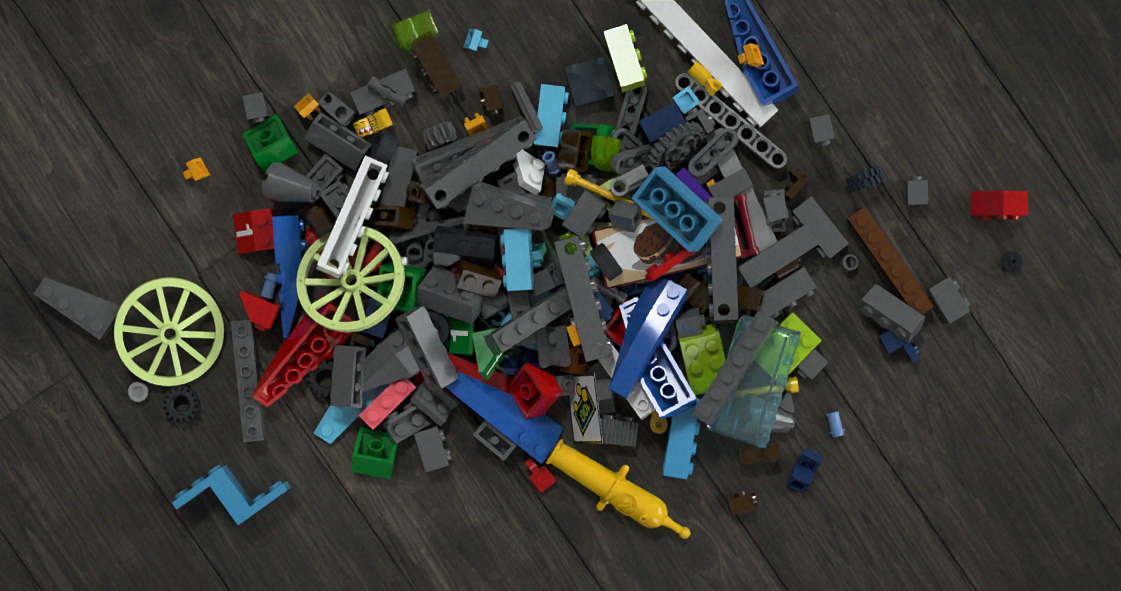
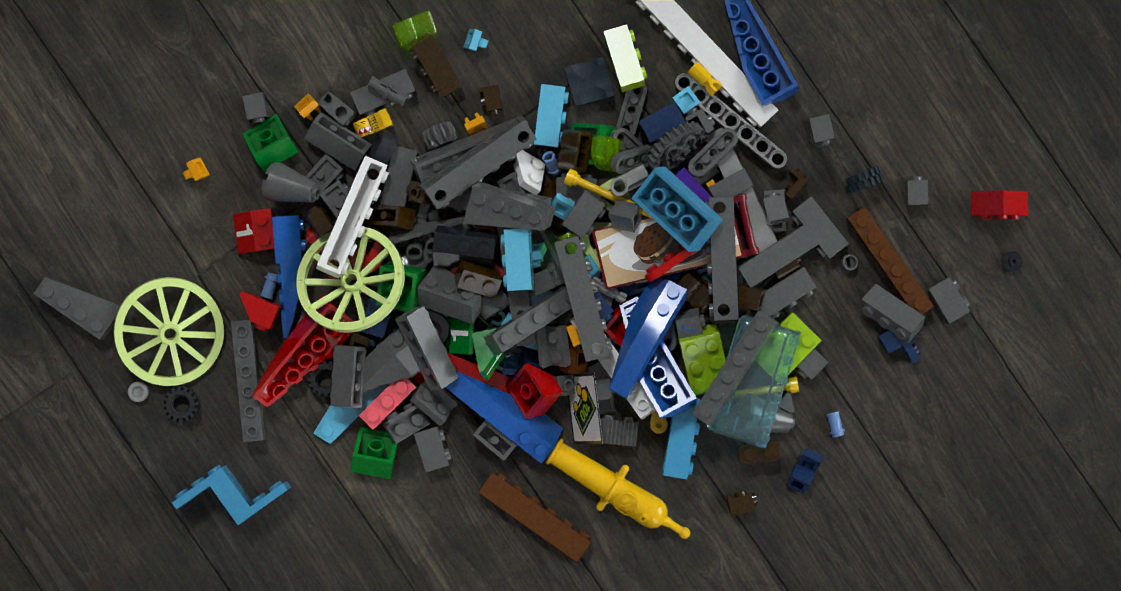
dark grey axle [510,81,543,133] -> none
red plate [525,457,557,493] -> none
black tyre [589,243,623,281] -> none
light orange tile [738,43,764,67] -> none
none -> reddish brown brick [479,471,591,562]

